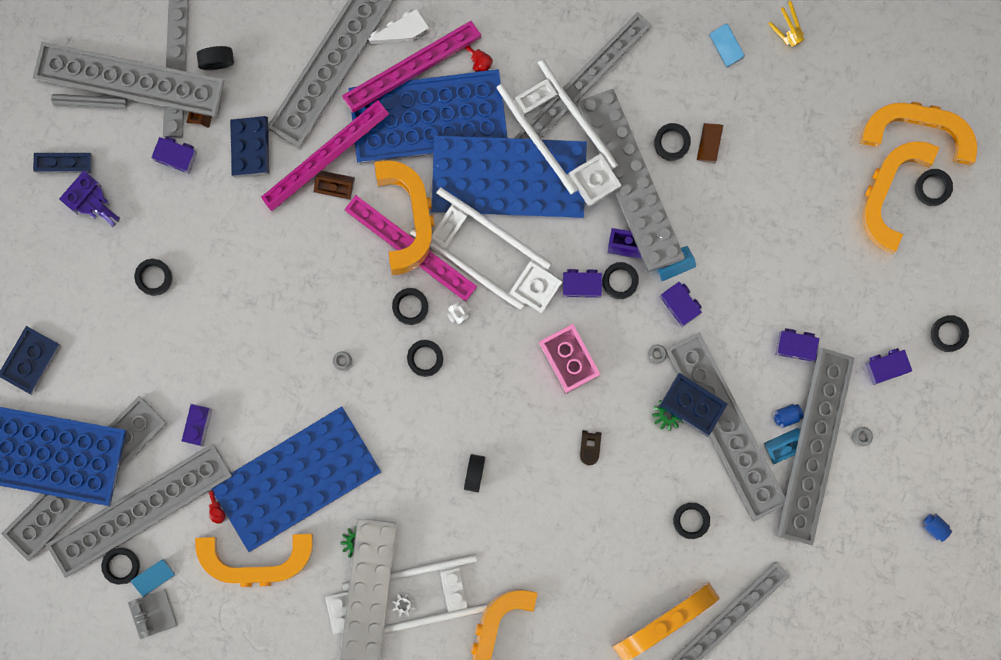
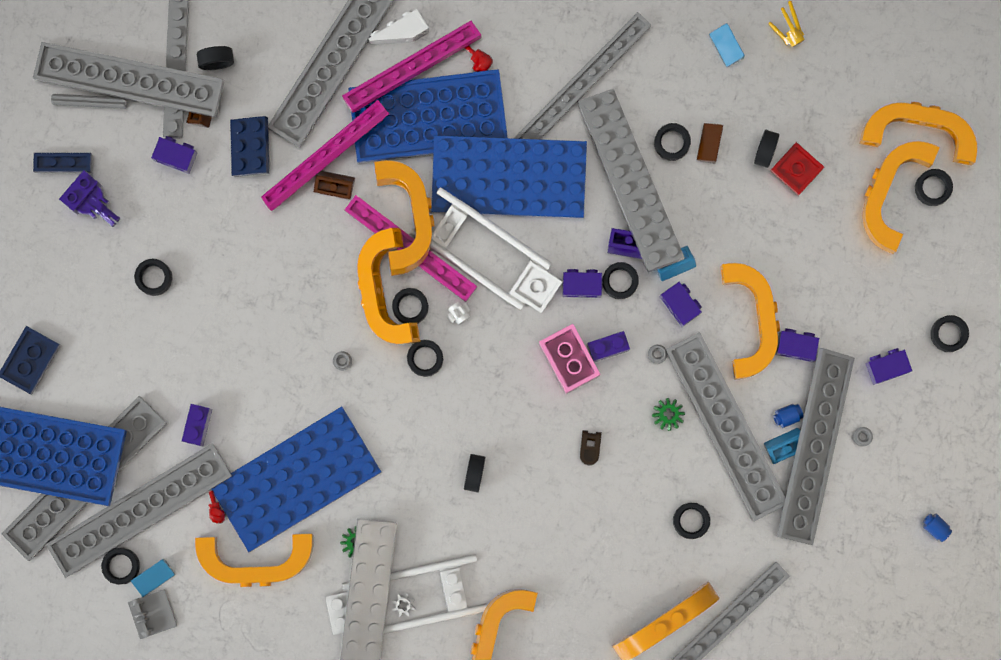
white plate [496,59,622,207] -> none
dark blue plate [659,373,728,437] -> none
none -> light orange arch [357,228,420,344]
none -> dark purple brick [587,331,630,362]
none -> light orange arch [720,263,780,380]
none -> black tyre [754,129,780,168]
none -> red plate [770,142,824,196]

